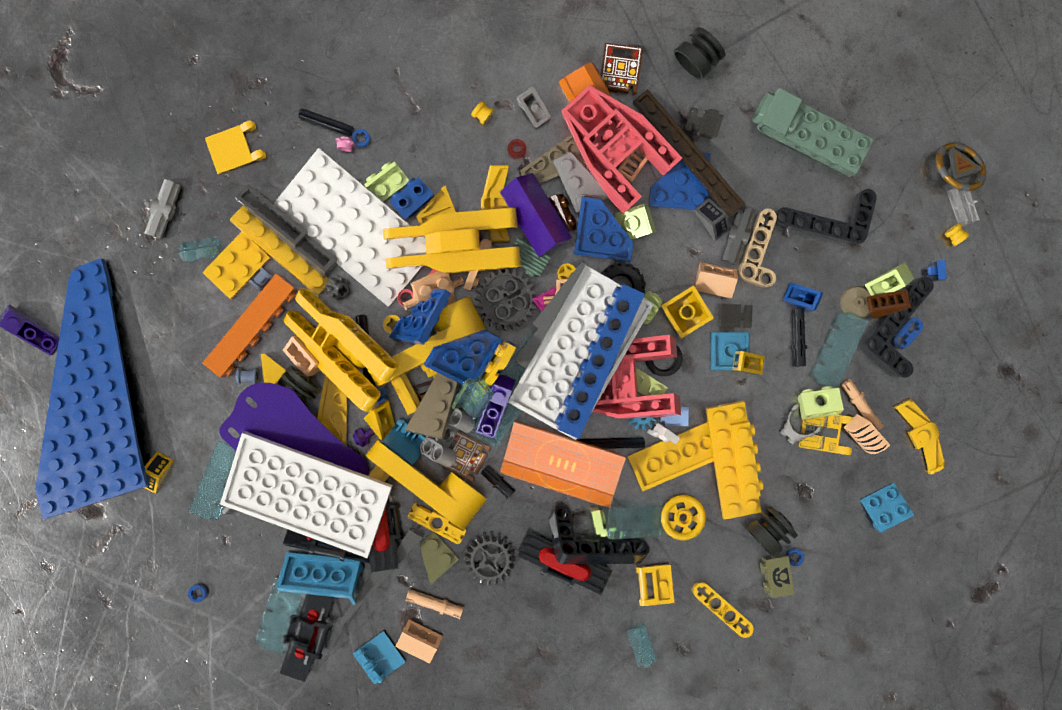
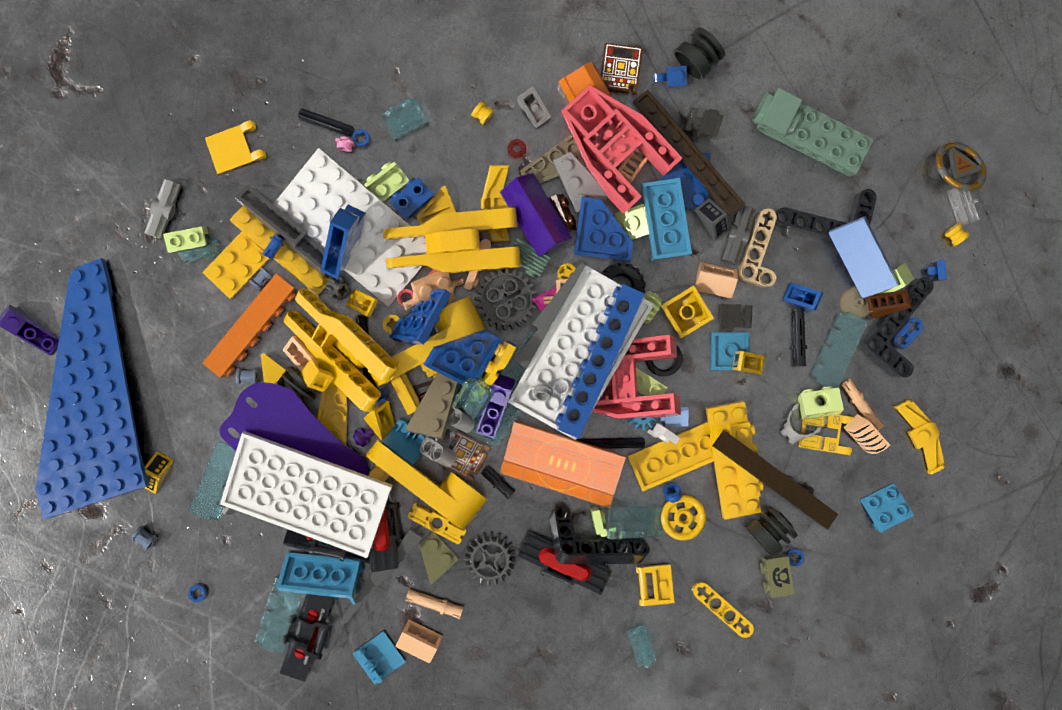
none -> sand blue bush [130,525,157,551]
none -> yellowish green bracket [164,226,209,253]
none -> blue pin [262,234,285,260]
none -> yellow panel [300,359,334,392]
none -> blue brick [320,204,366,279]
none -> yellow slope [346,288,381,319]
none -> clear light blue bracket [382,98,428,140]
none -> light grey plate [533,384,553,401]
none -> dark azure plate [641,178,692,262]
none -> blue plate [653,66,687,87]
none -> blue bush [663,483,682,503]
none -> dark brown tile [712,430,838,530]
none -> tile [829,217,899,298]

